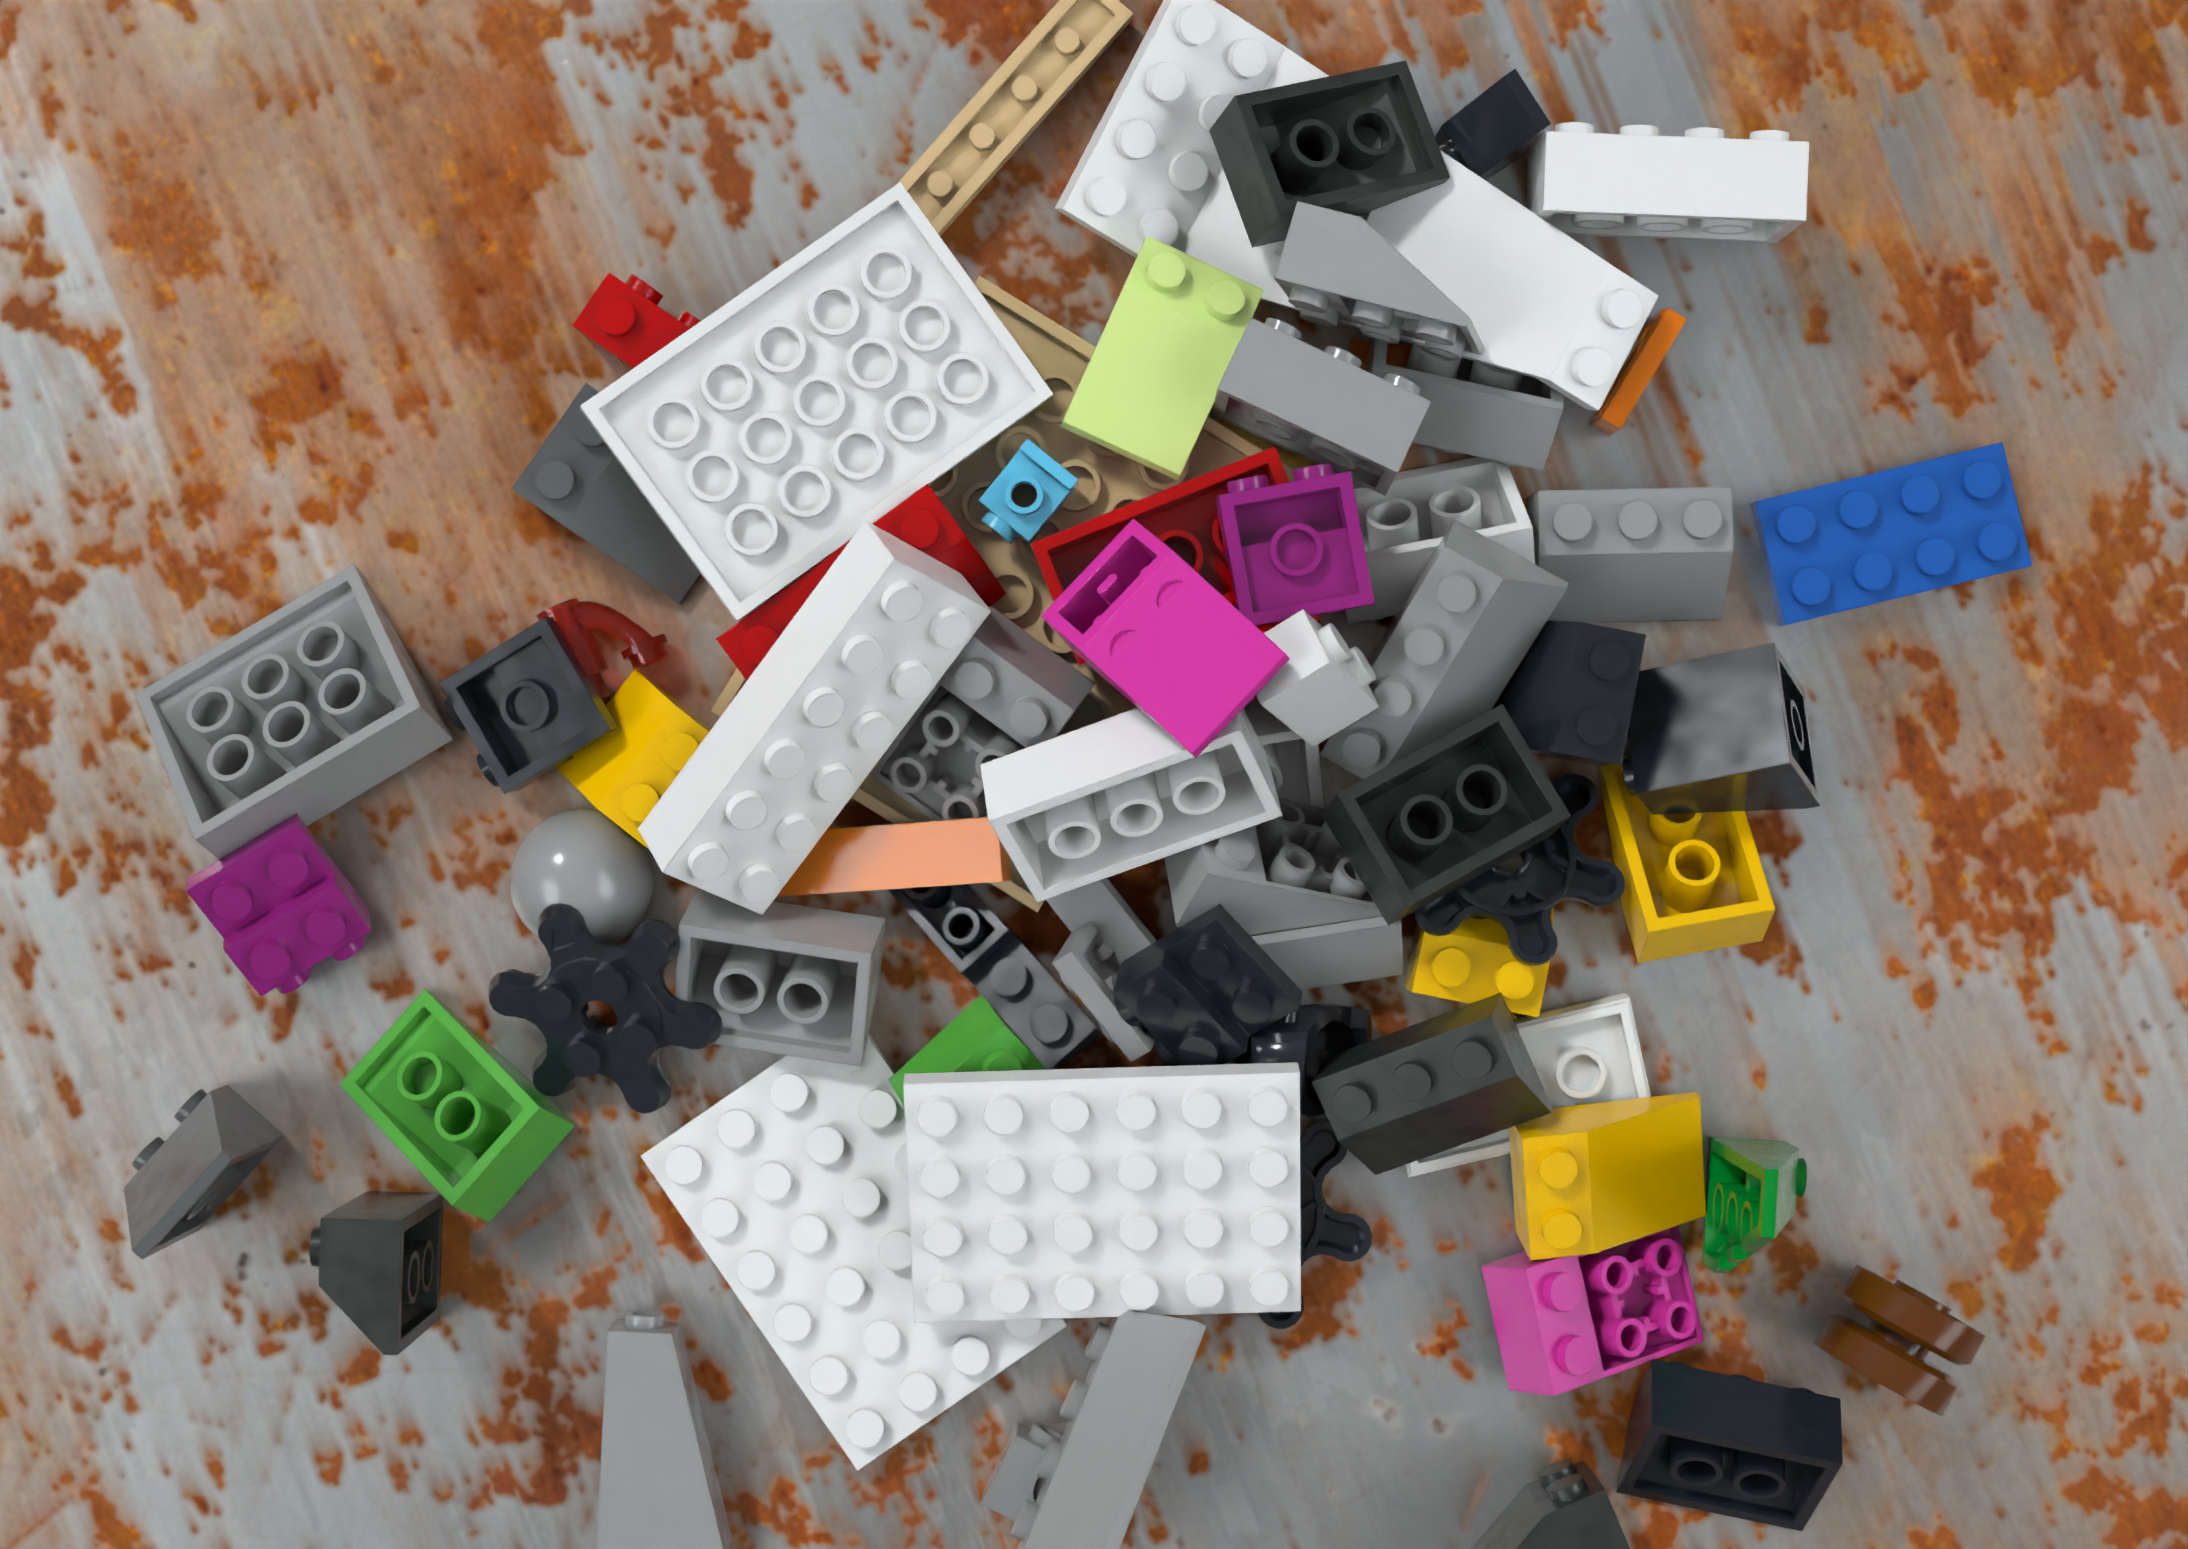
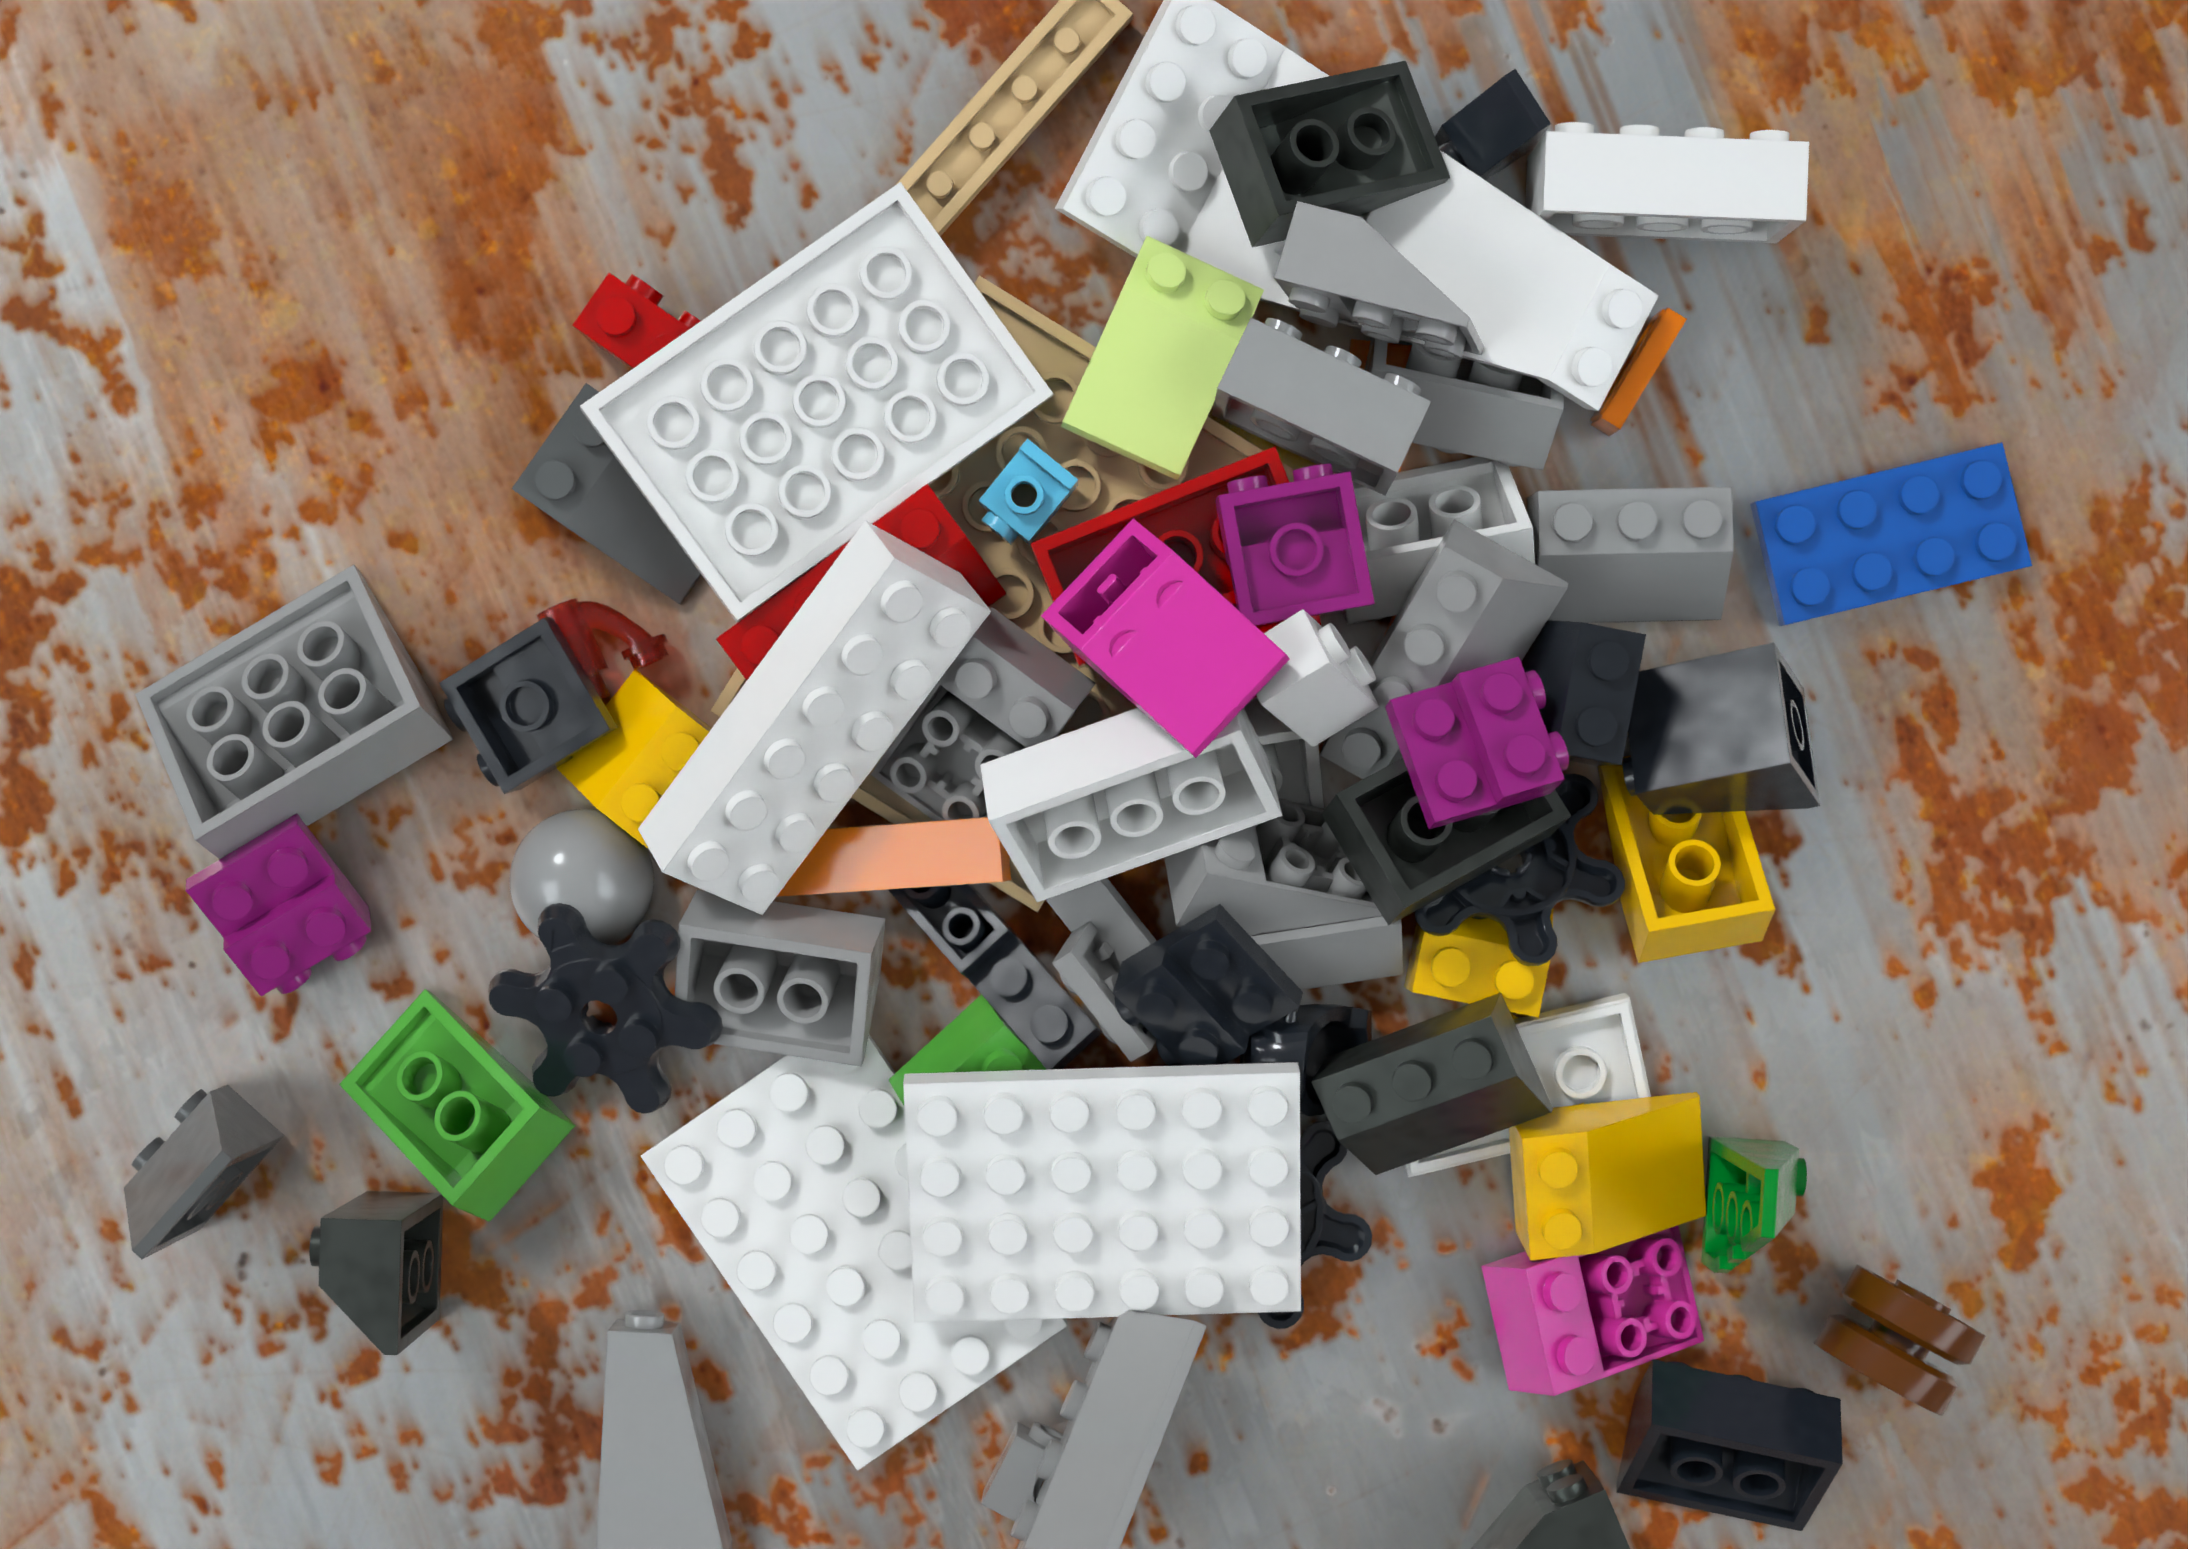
none -> magenta plate [1385,656,1569,830]

